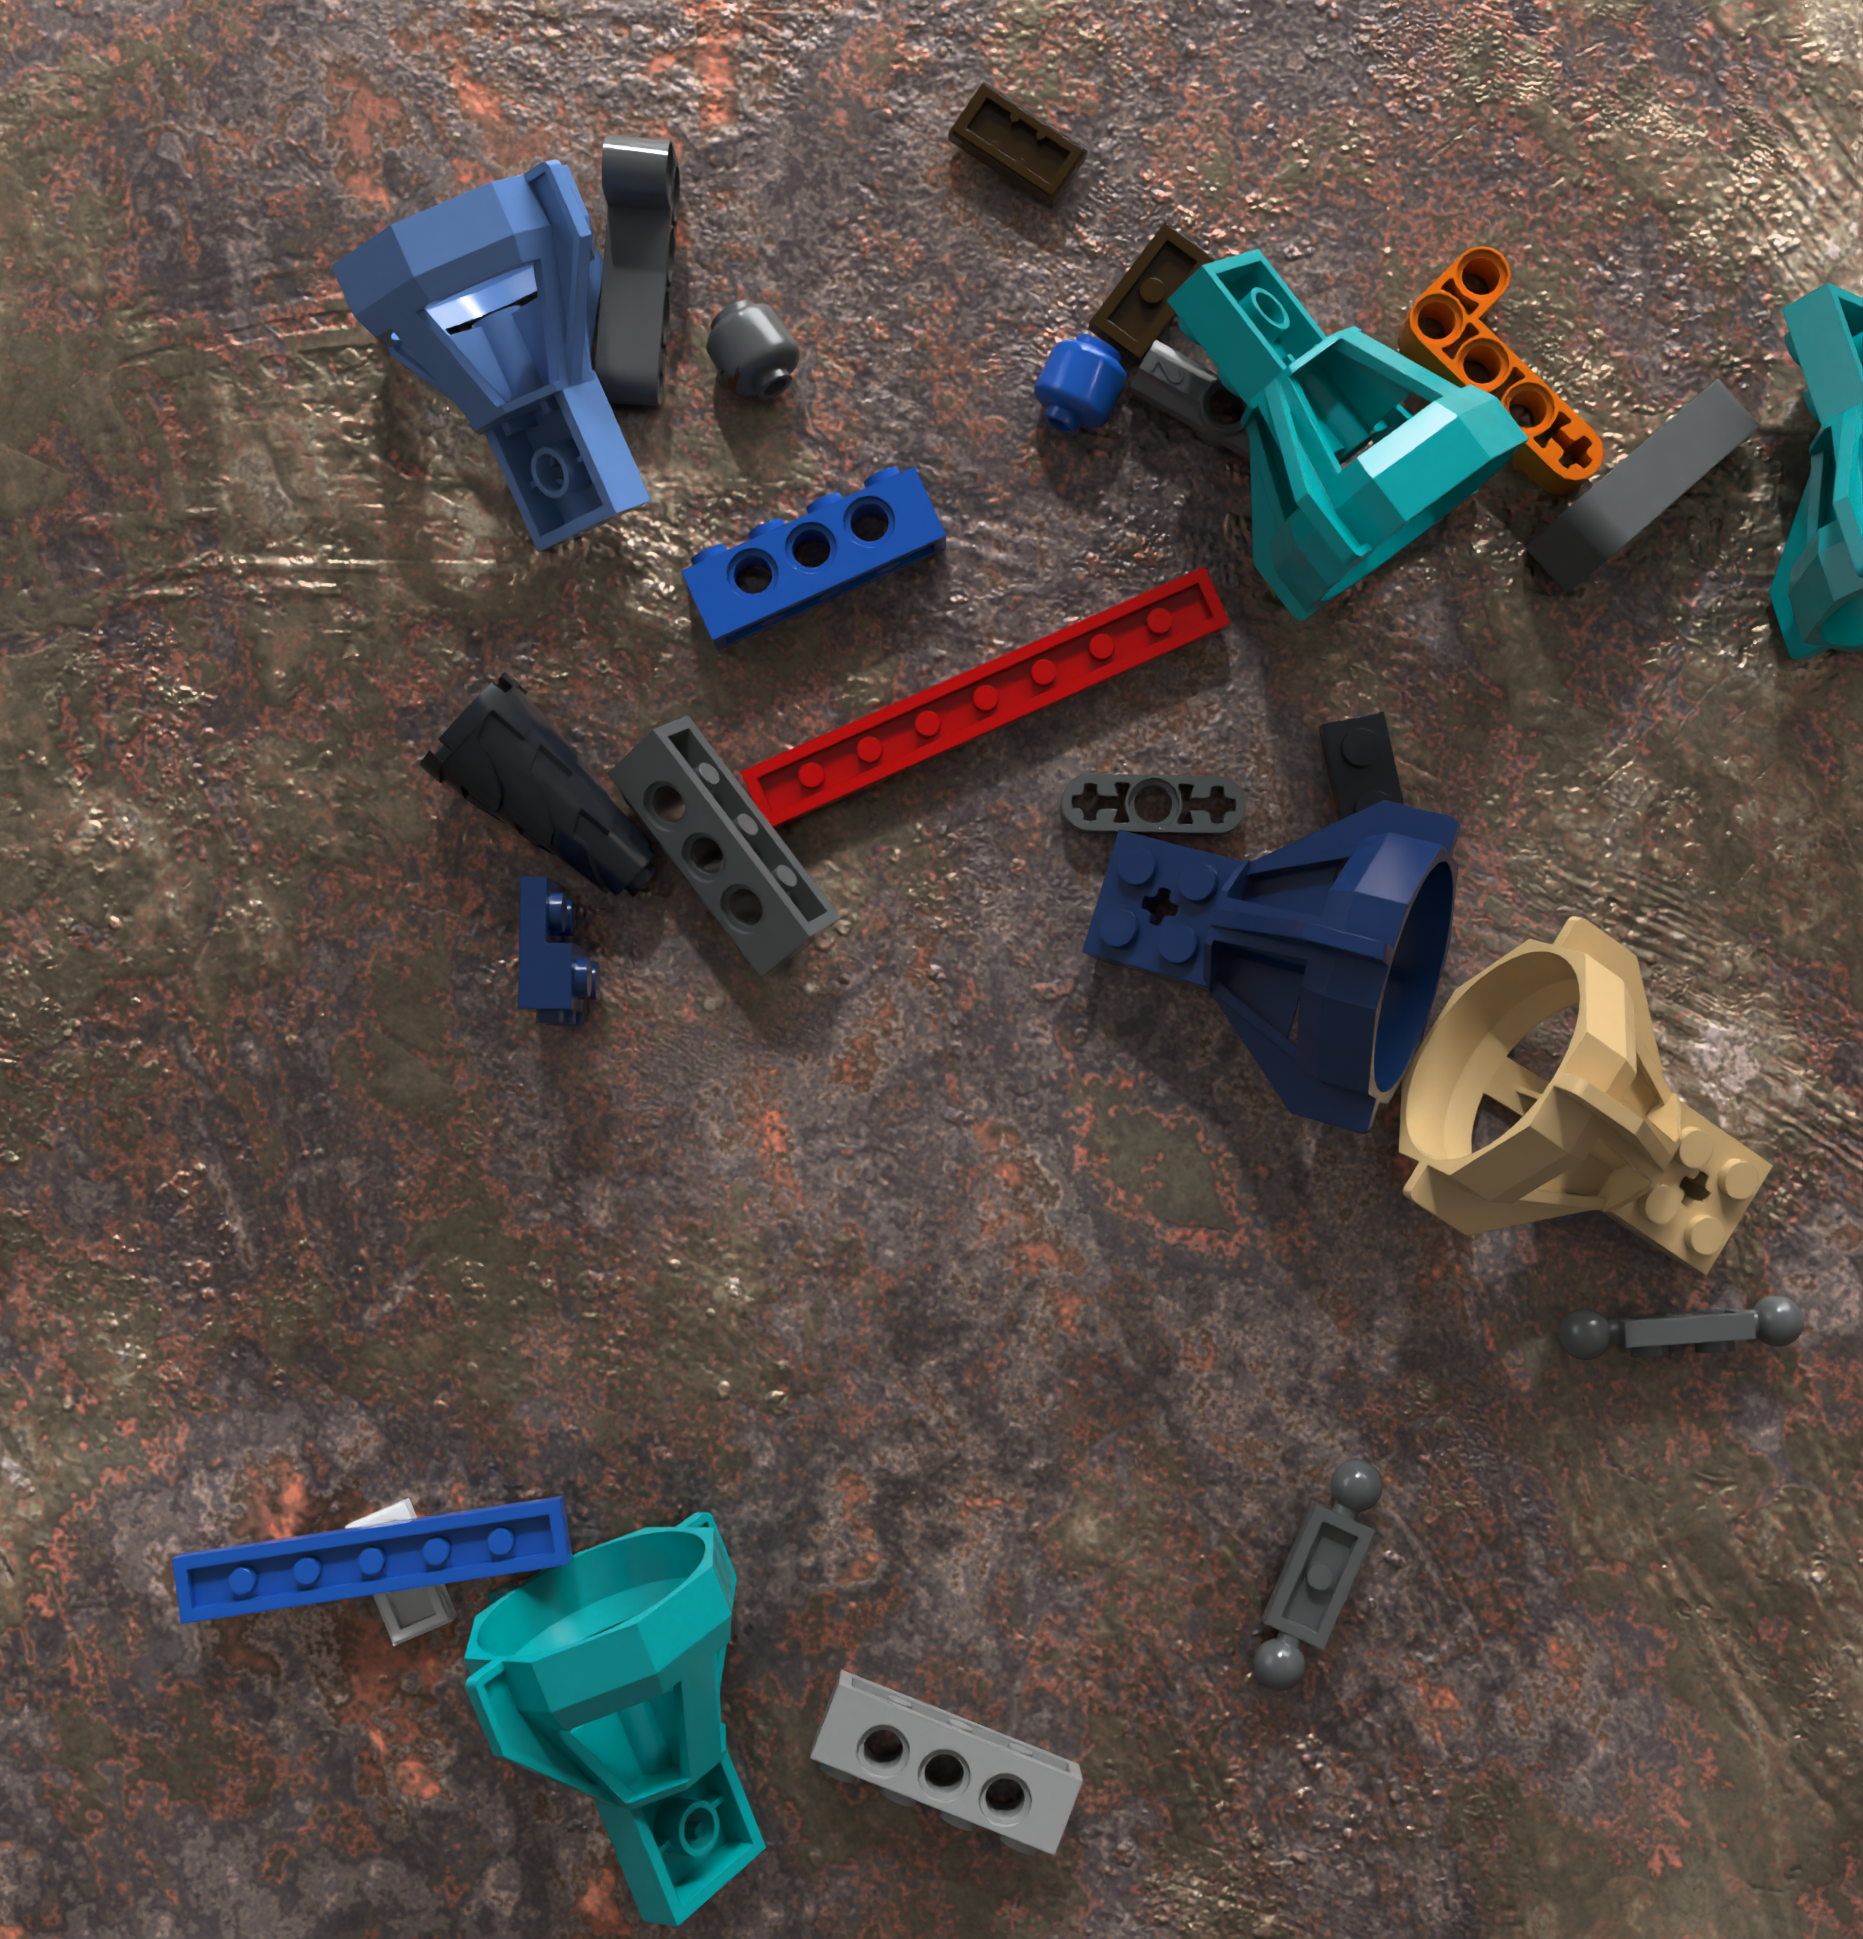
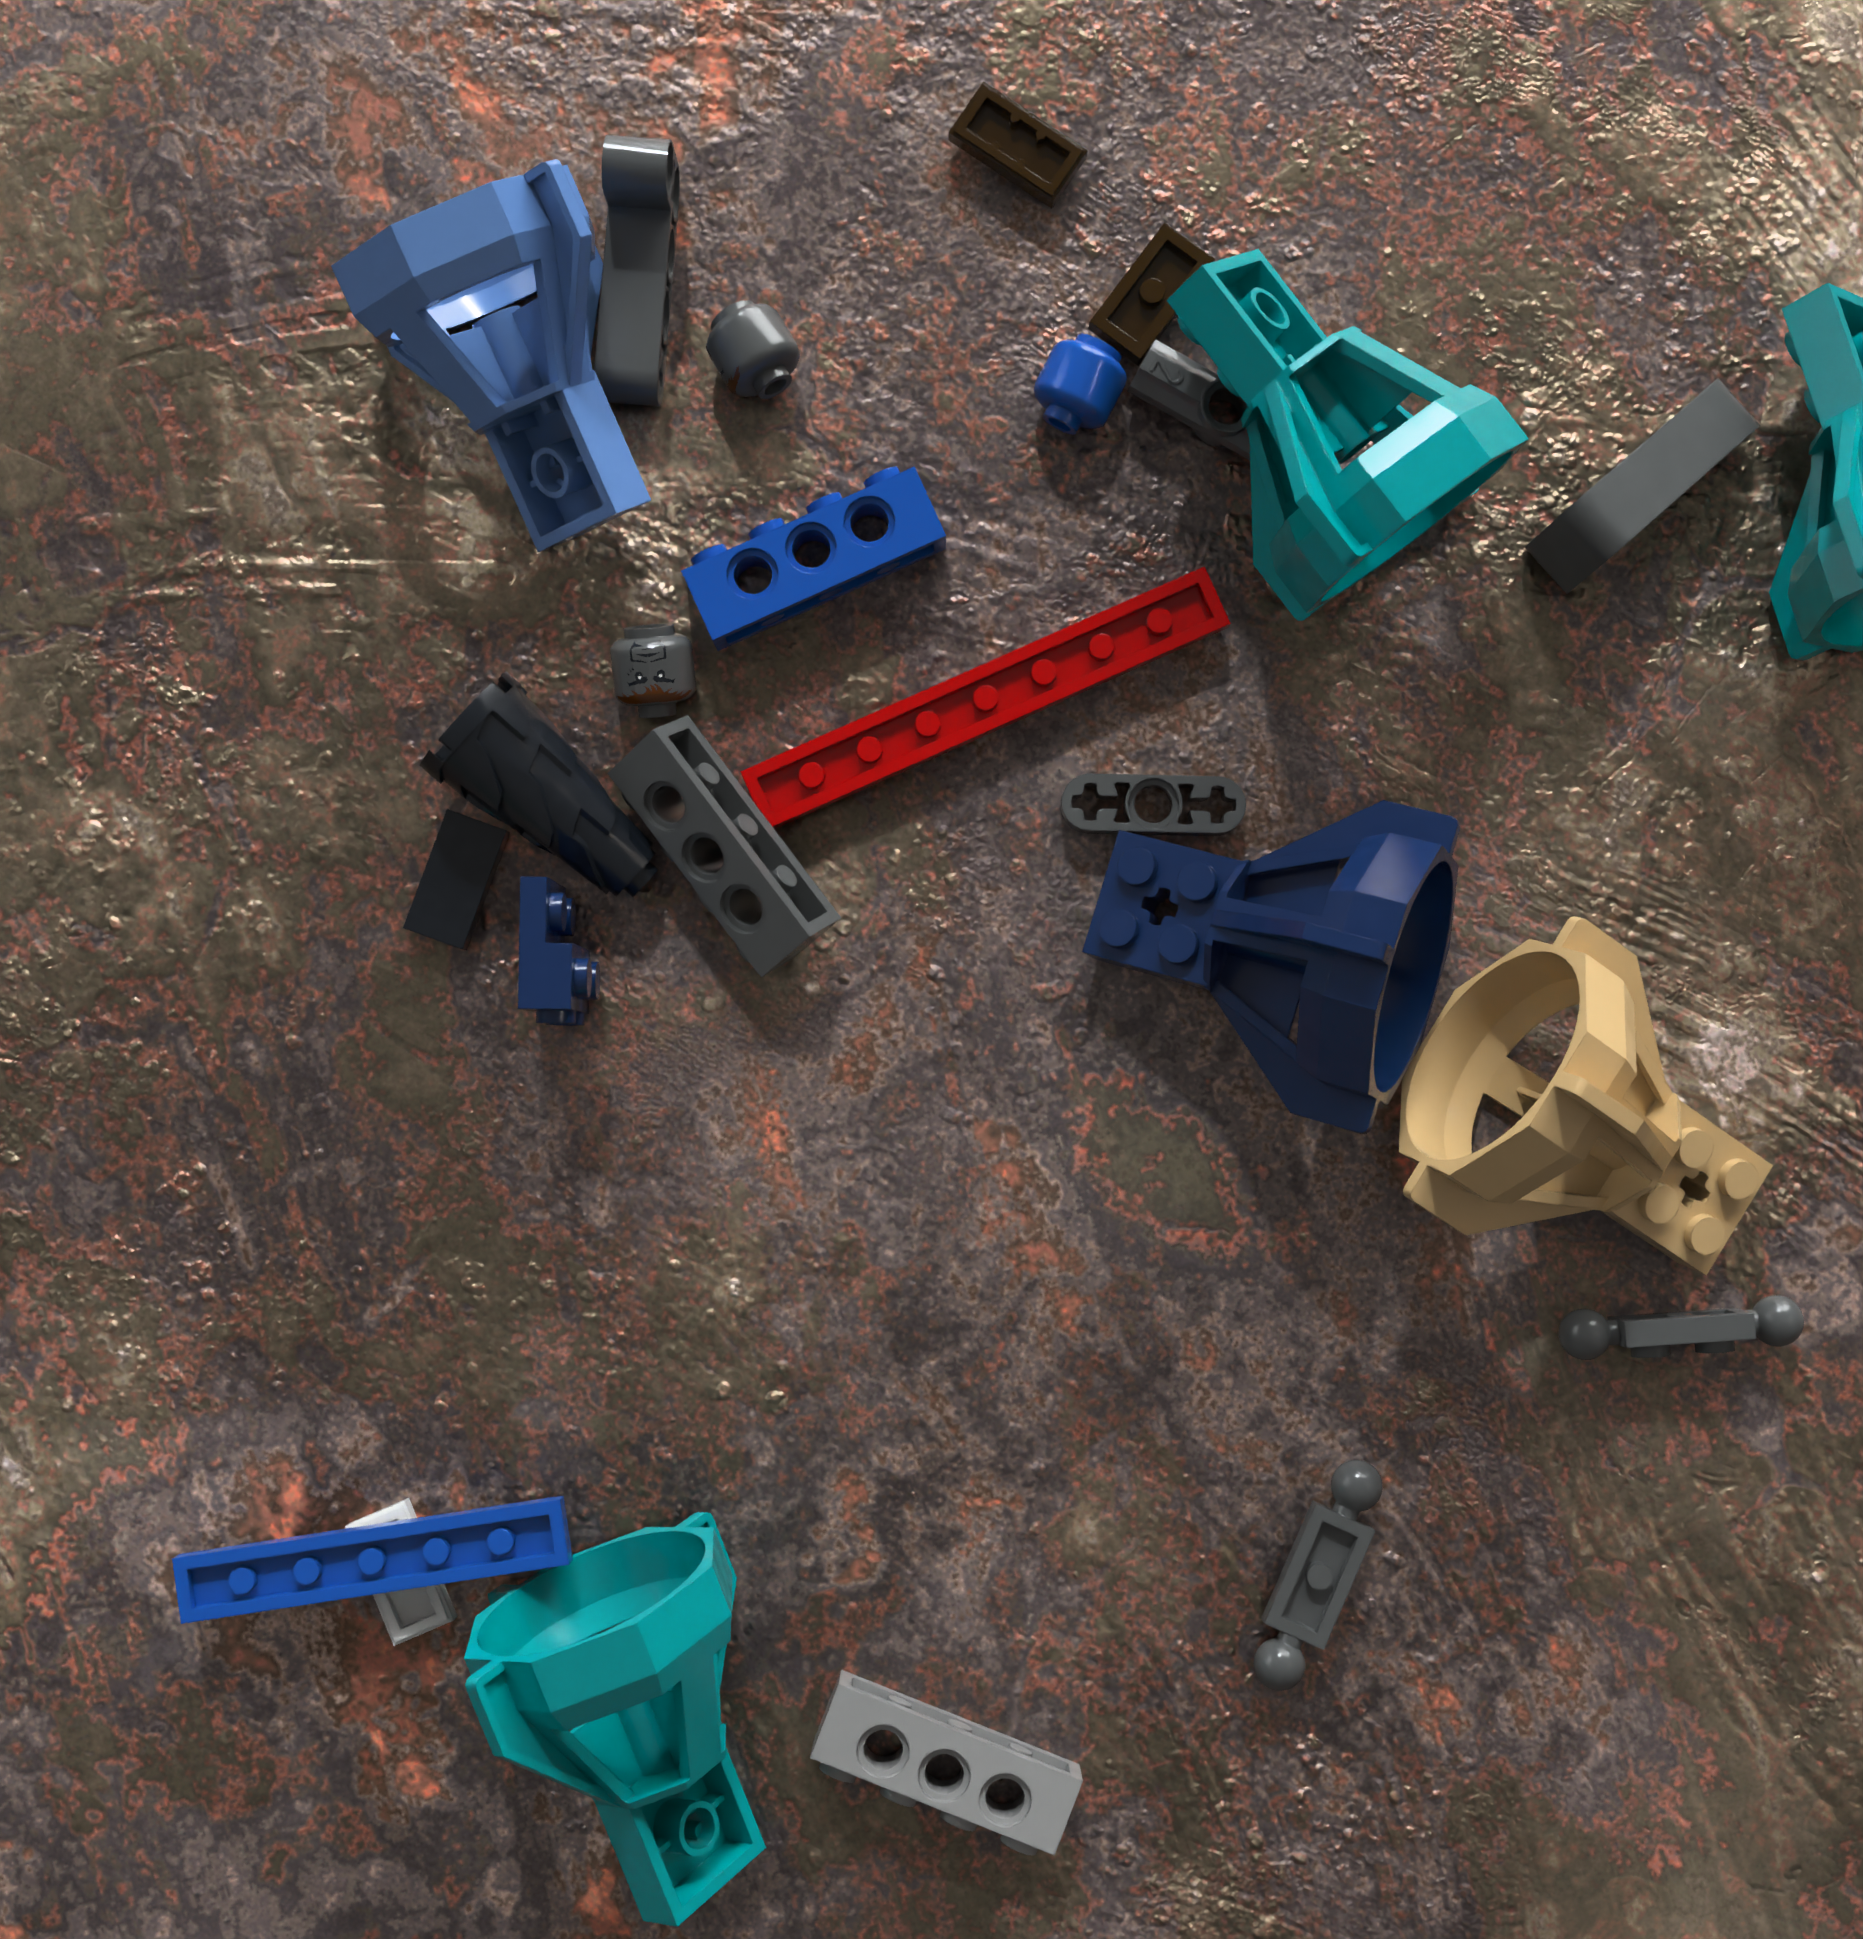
black hinge [1319,712,1404,821] -> none
orange beam [1398,246,1604,495] -> none
none -> black tile [403,809,510,951]
none -> dark grey head [610,623,696,718]

